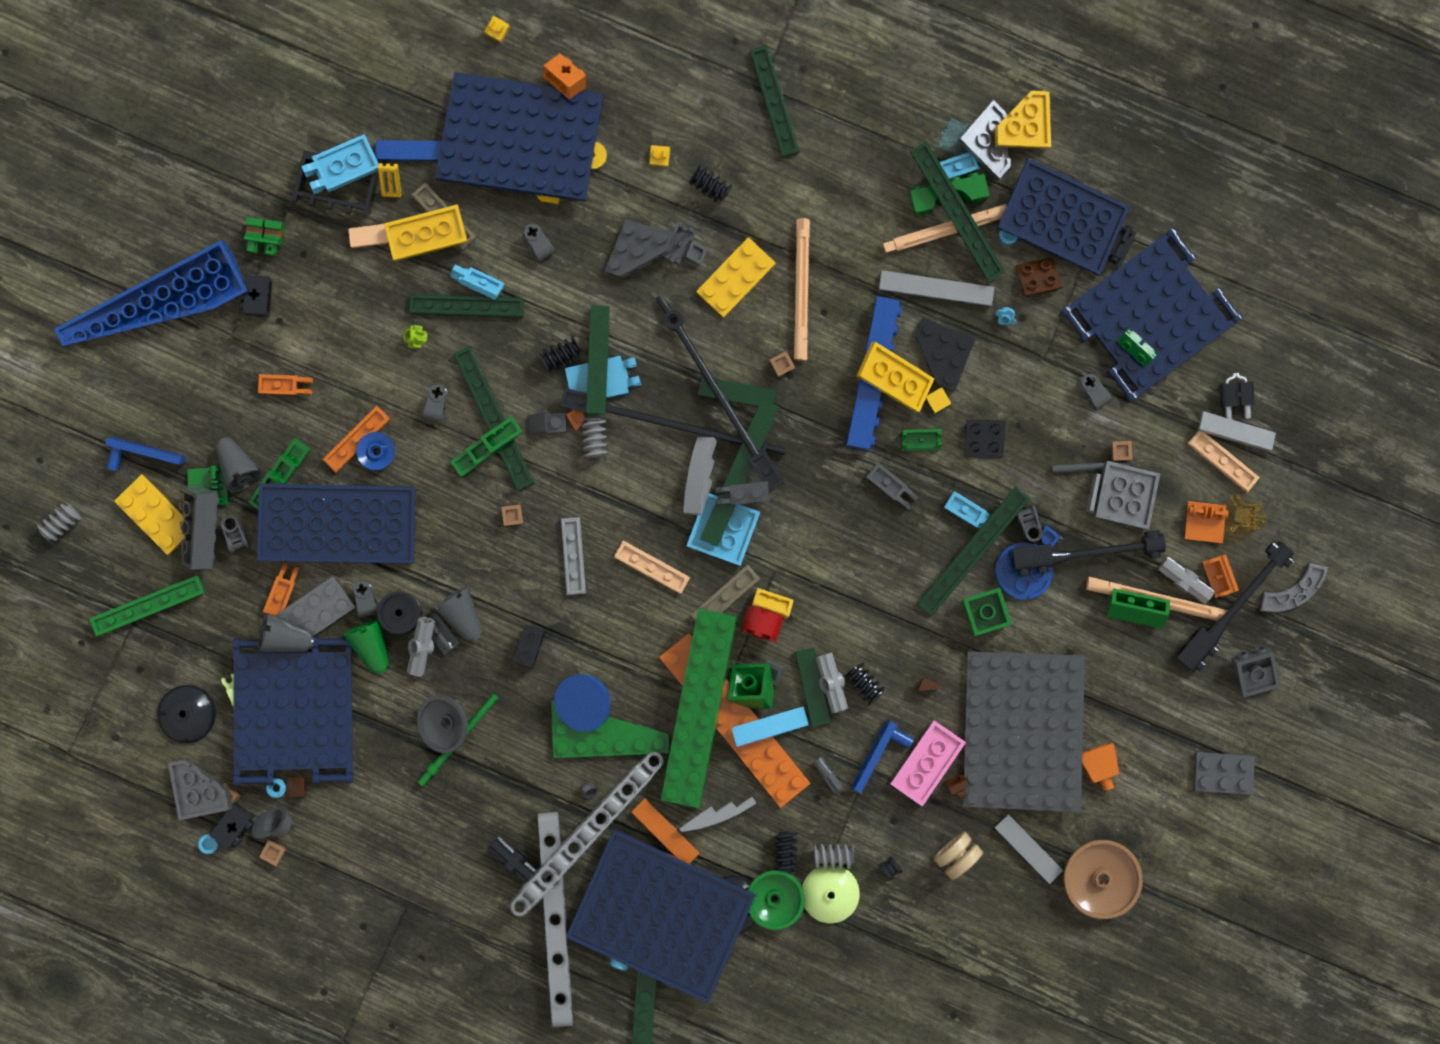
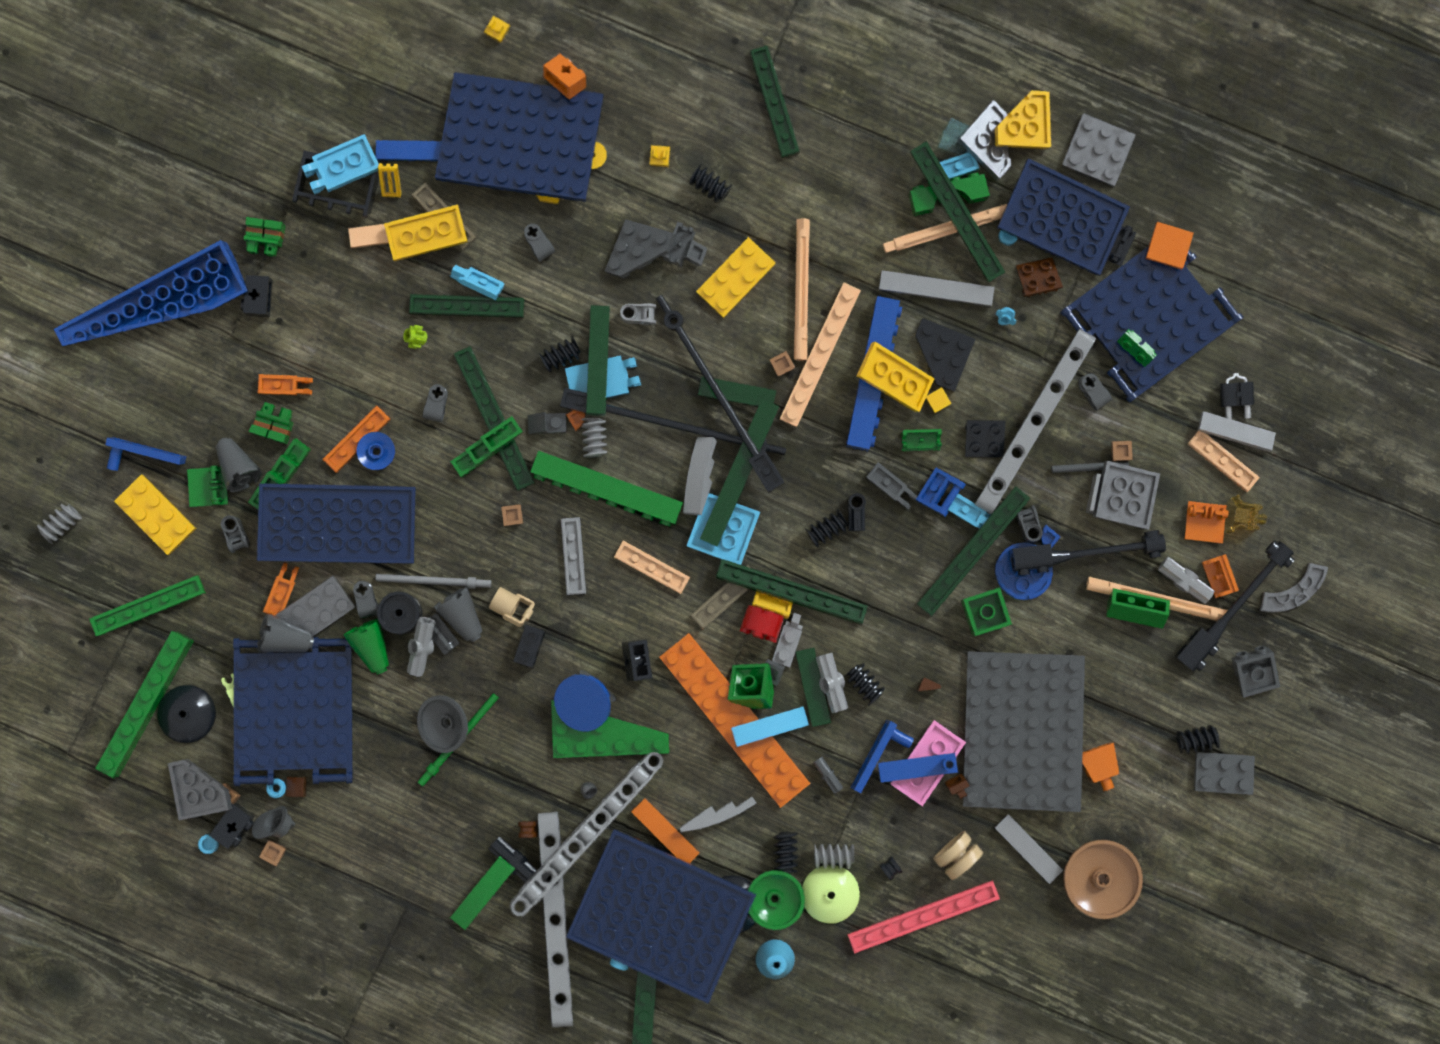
dark grey wedge [178,485,219,570] -> none
green brick [661,608,738,808] -> none
dark grey hinge [715,482,770,505] -> none
none -> green brick [95,631,194,778]
none -> green hips [249,402,293,445]
none -> light grey bar [376,574,492,589]
none -> green slope [450,857,515,930]
none -> tan piece [489,587,535,627]
none -> reddish brown wheel [518,821,538,838]
none -> green brick [530,451,683,527]
none -> light grey piece [620,303,656,325]
none -> black brick [621,640,652,681]
none -> dark green tile [716,559,868,625]
none -> medium azure cone [756,939,795,979]
none -> light grey hinge [772,613,803,667]
none -> light nougat plate [779,283,861,428]
none -> black piece [805,509,848,548]
none -> black piece [847,493,866,531]
none -> coral tile [847,880,1000,953]
none -> blue piece [878,753,958,782]
none -> blue plate [916,468,966,517]
none -> light grey beam [975,329,1096,514]
none -> flat silver plate [1061,113,1135,188]
none -> orange tile [1145,222,1194,270]
none -> black piece [1176,725,1220,754]

